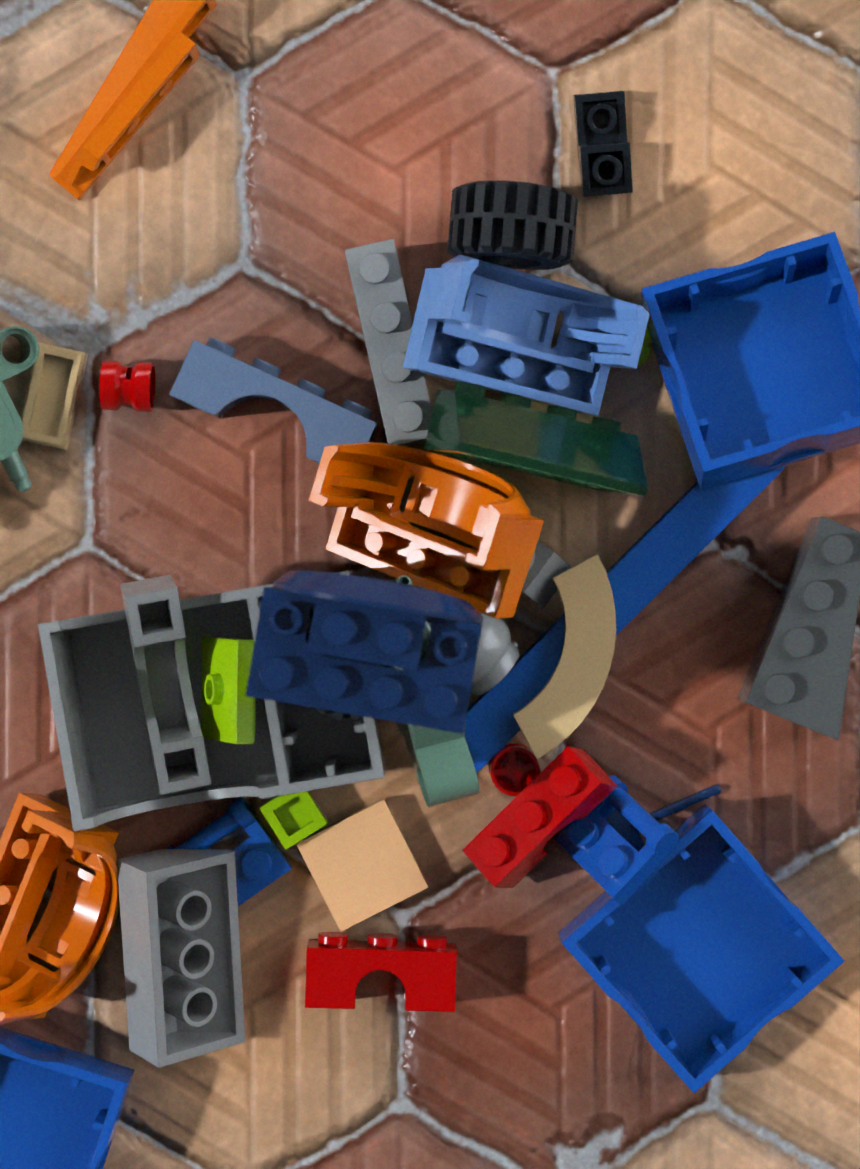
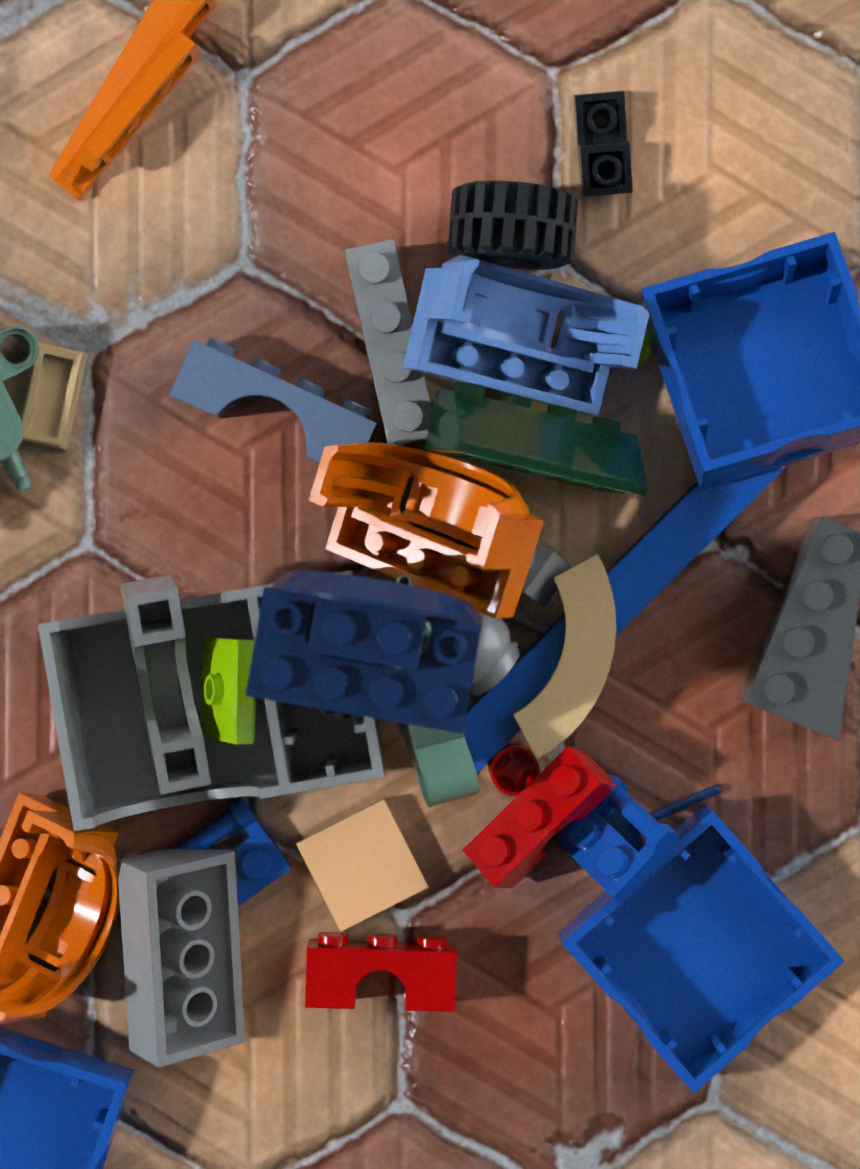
red wheel [99,361,156,412] -> none
lime plate [259,791,328,850] -> none

